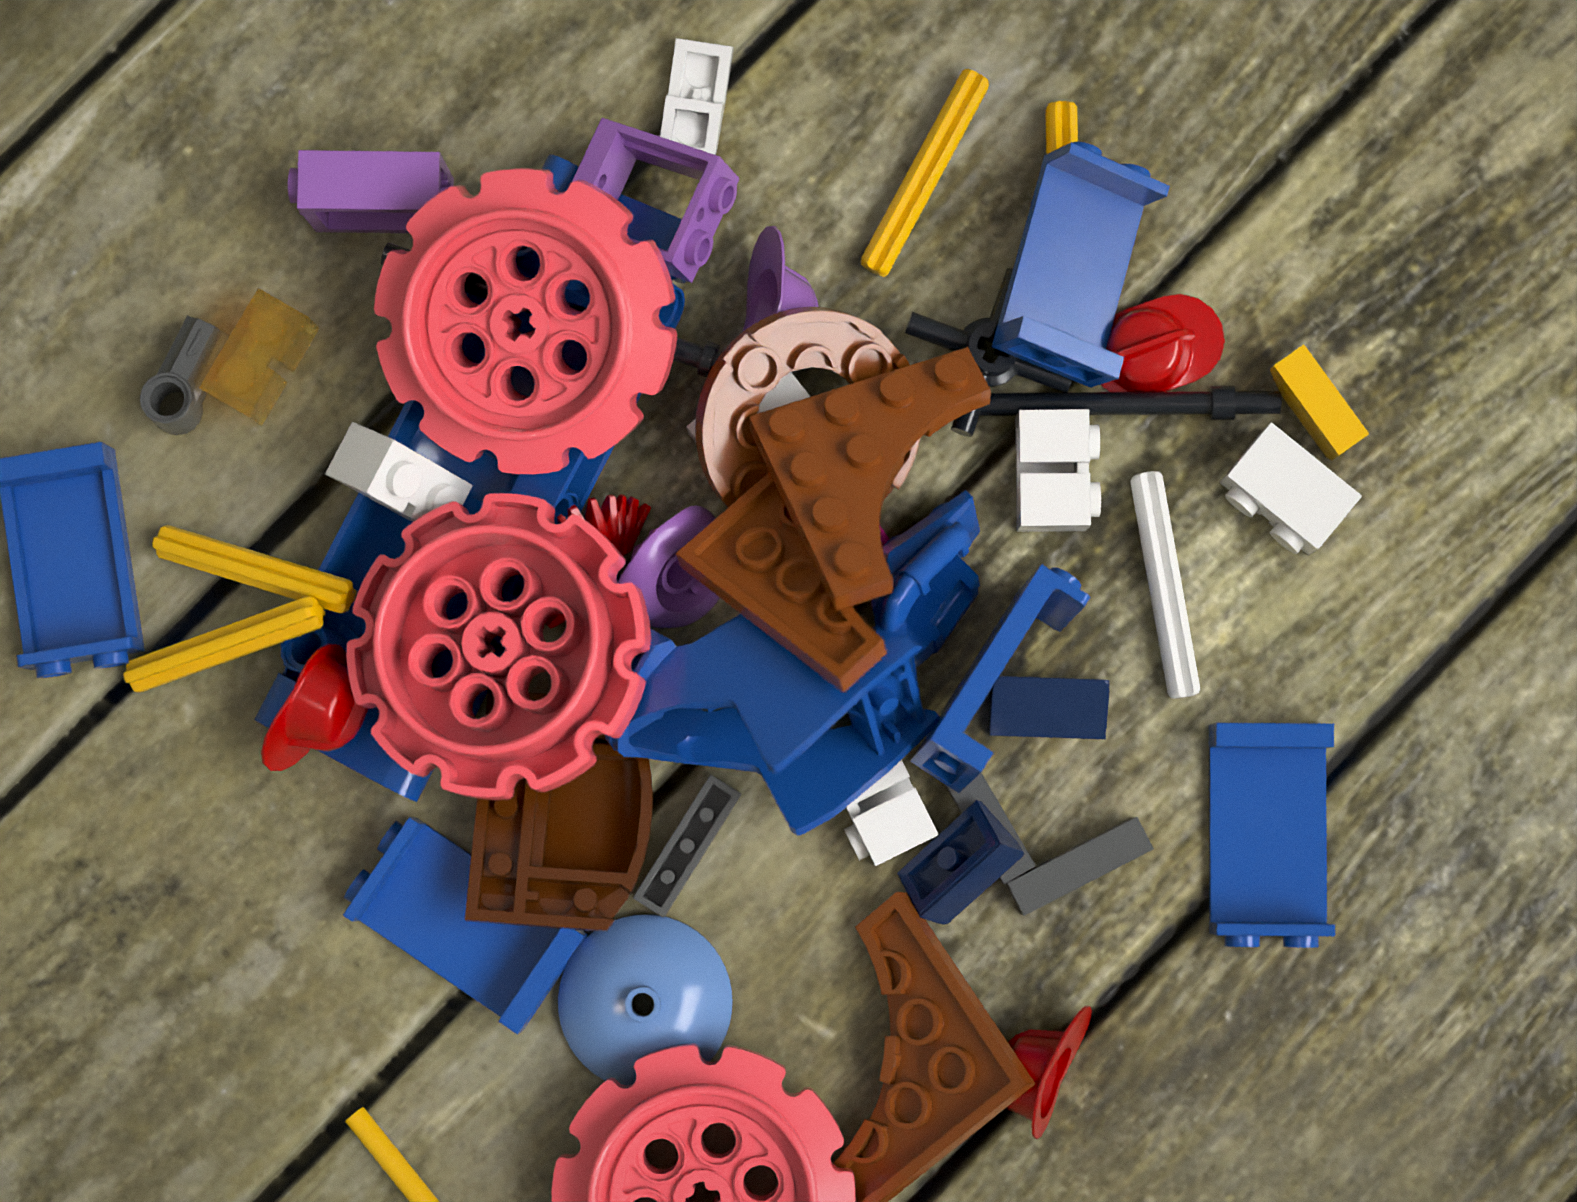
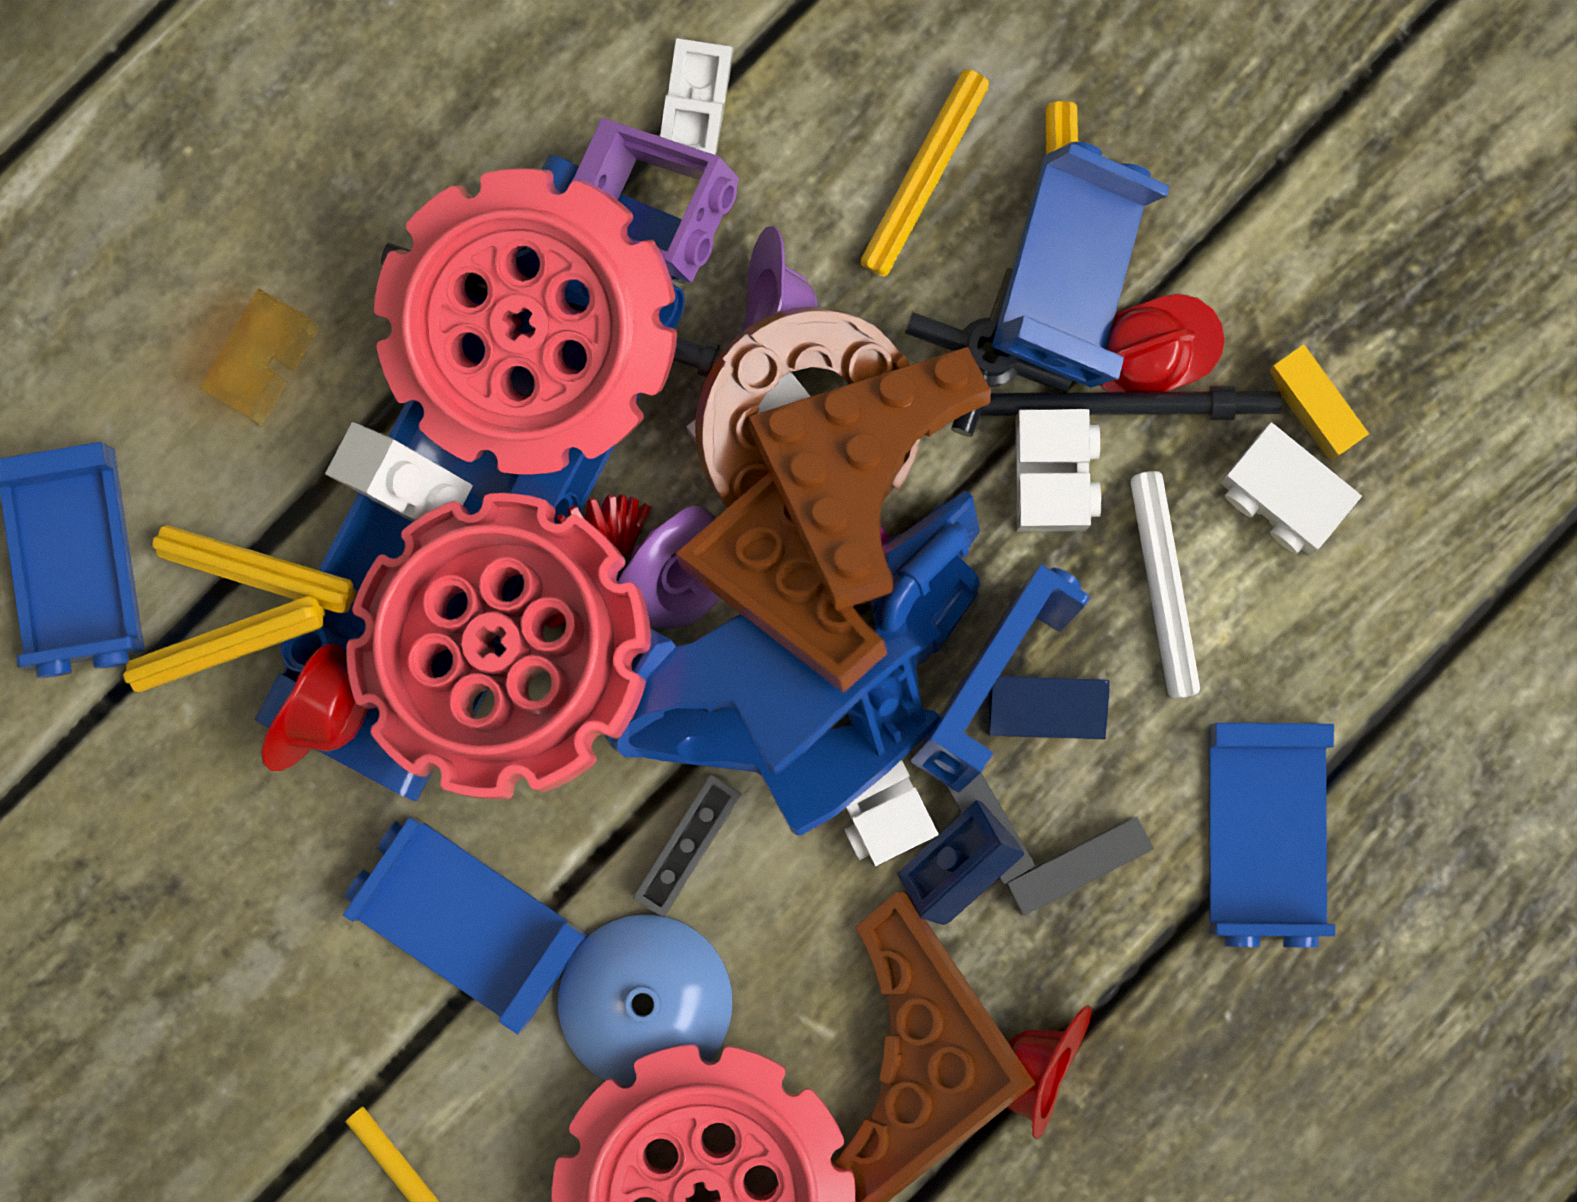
dark grey piece [140,316,235,435] -> none
medium lavender window [288,150,454,233] -> none
reddish brown slope [465,690,653,932] -> none

